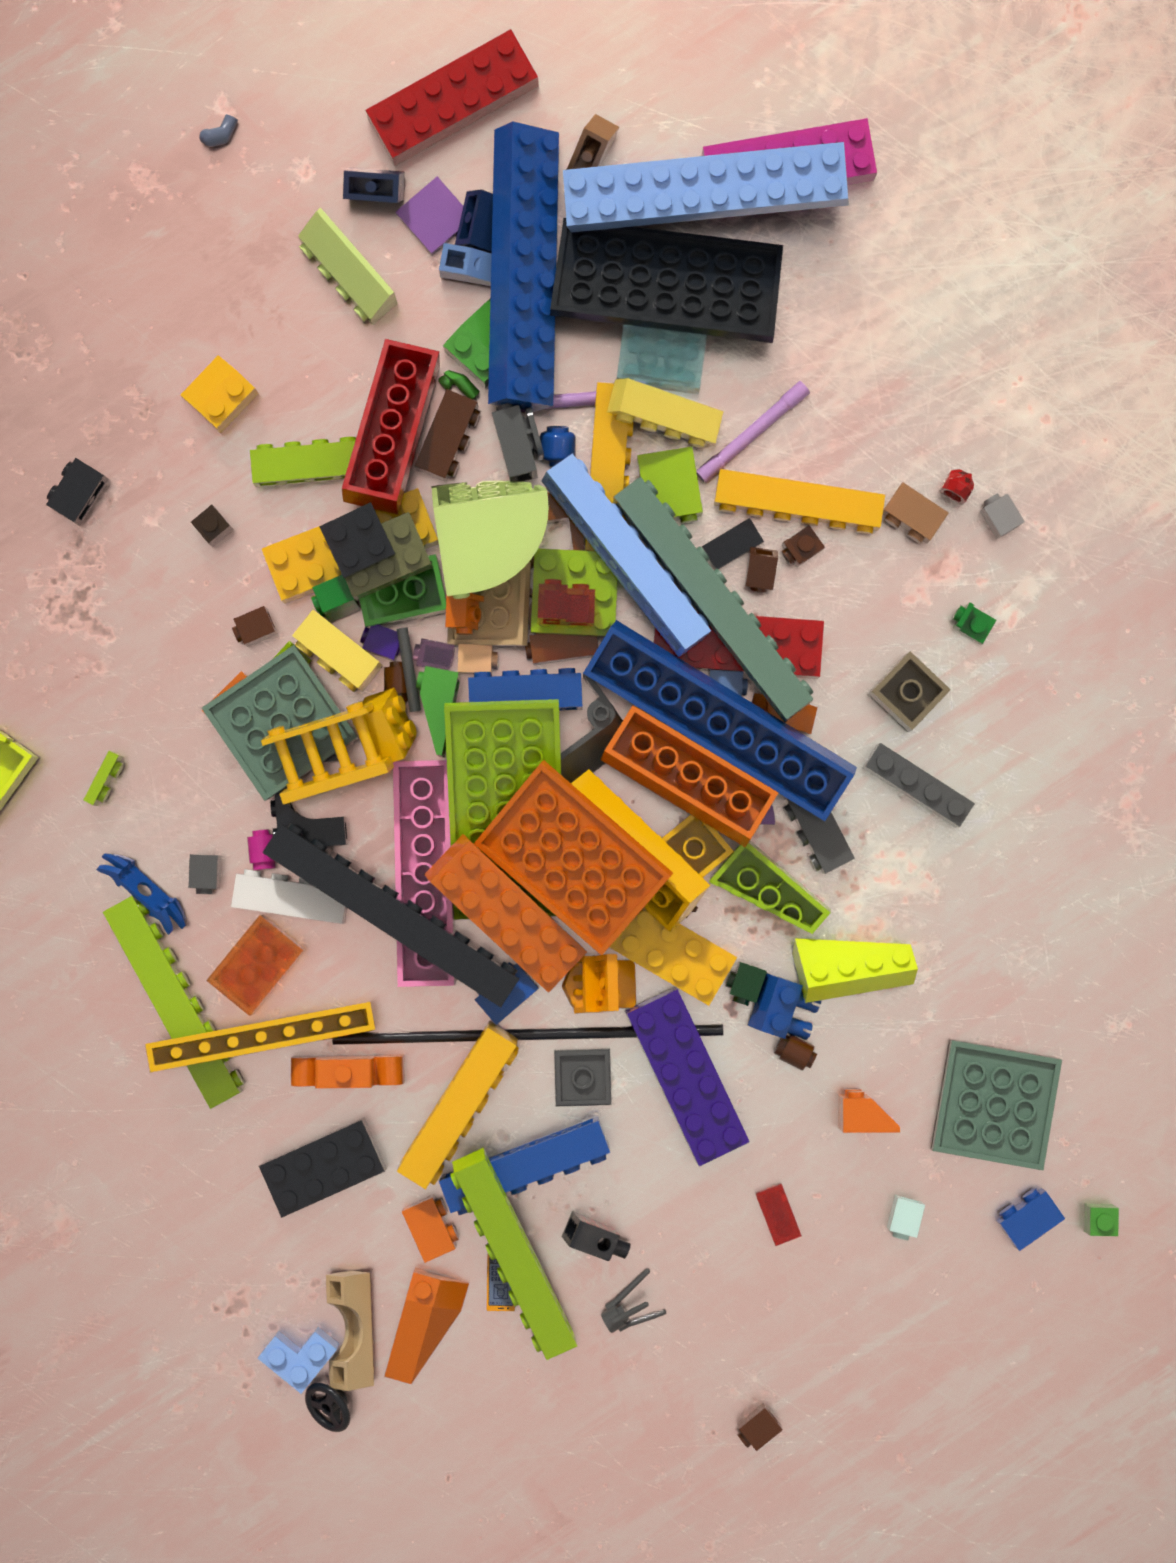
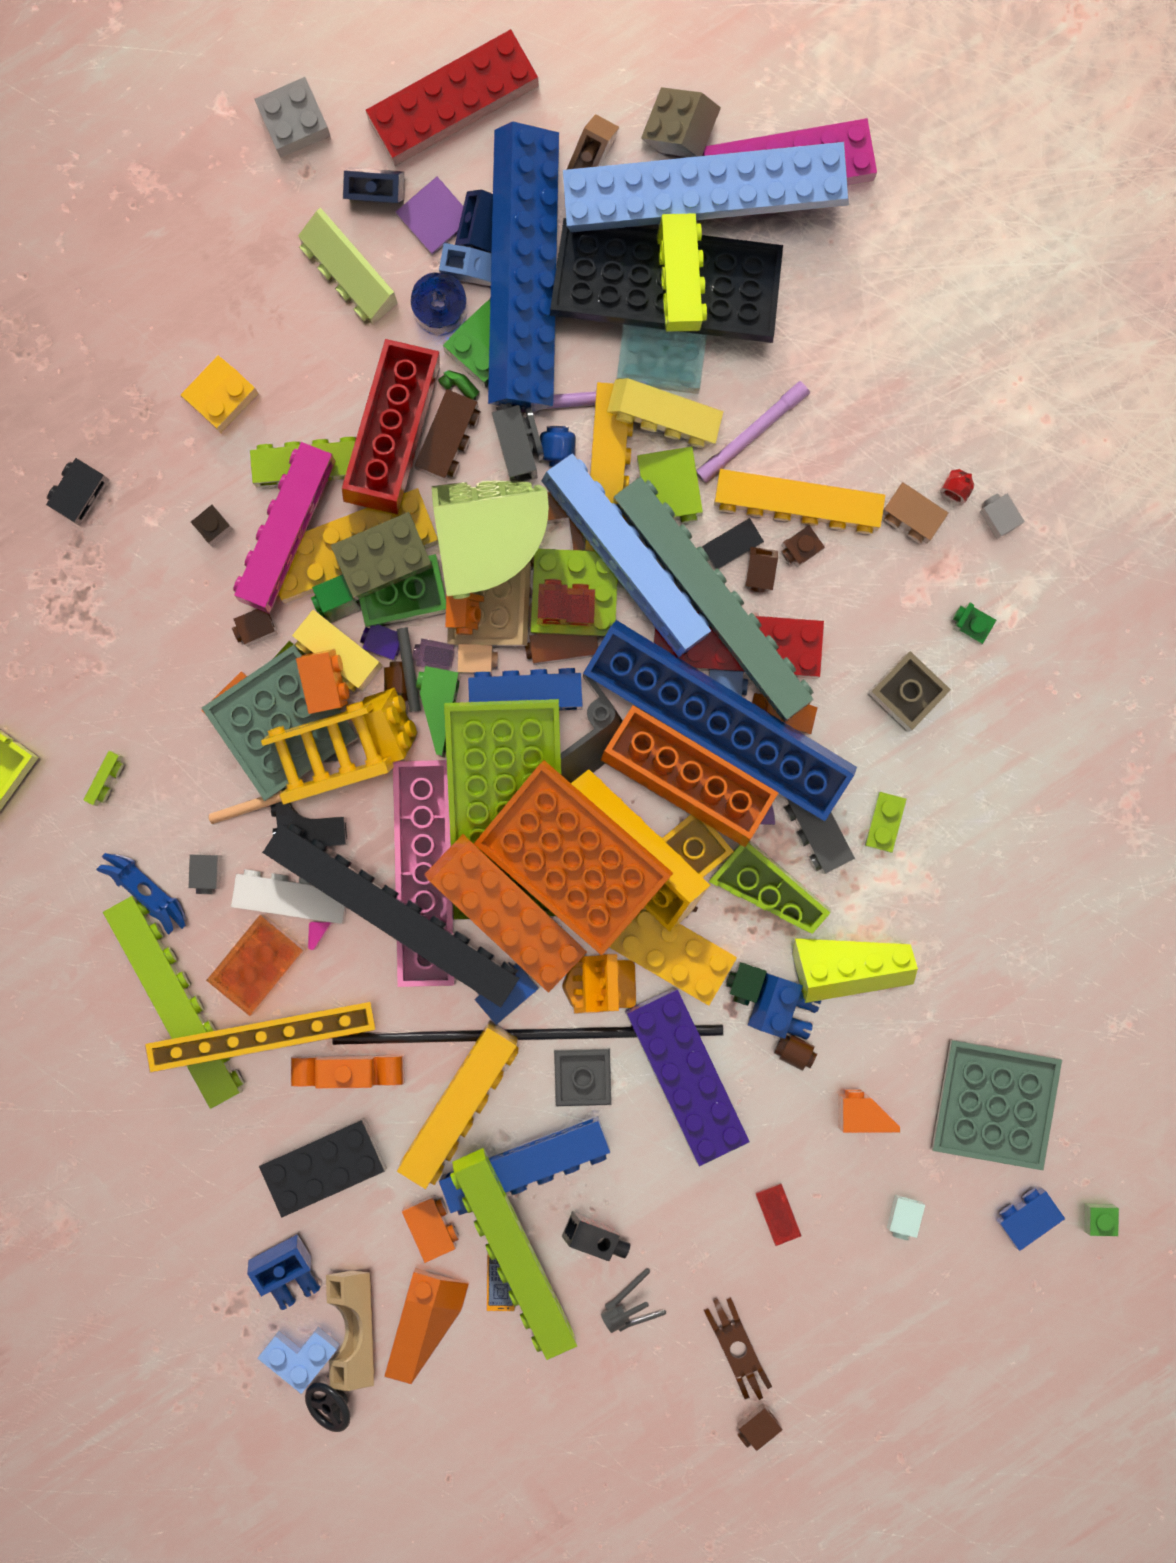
sand blue arm [199,114,238,147] -> none
dark pink brick [247,829,275,870] -> none
black plate [319,502,396,579] -> none
dark grey brick [862,743,975,828] -> none
none -> light nougat bar [208,791,282,824]
none -> dark pink brick [233,442,336,614]
none -> blue brick [247,1234,320,1310]
none -> light grey brick [254,77,331,158]
none -> orange brick [296,649,349,714]
none -> dark pink slope [308,921,333,950]
none -> clear blue brick [411,272,468,335]
none -> dark tan brick [641,87,721,157]
none -> neon yellow wedge [657,213,707,332]
none -> reddish brown piece [704,1297,772,1400]
none -> lime plate [865,792,907,853]

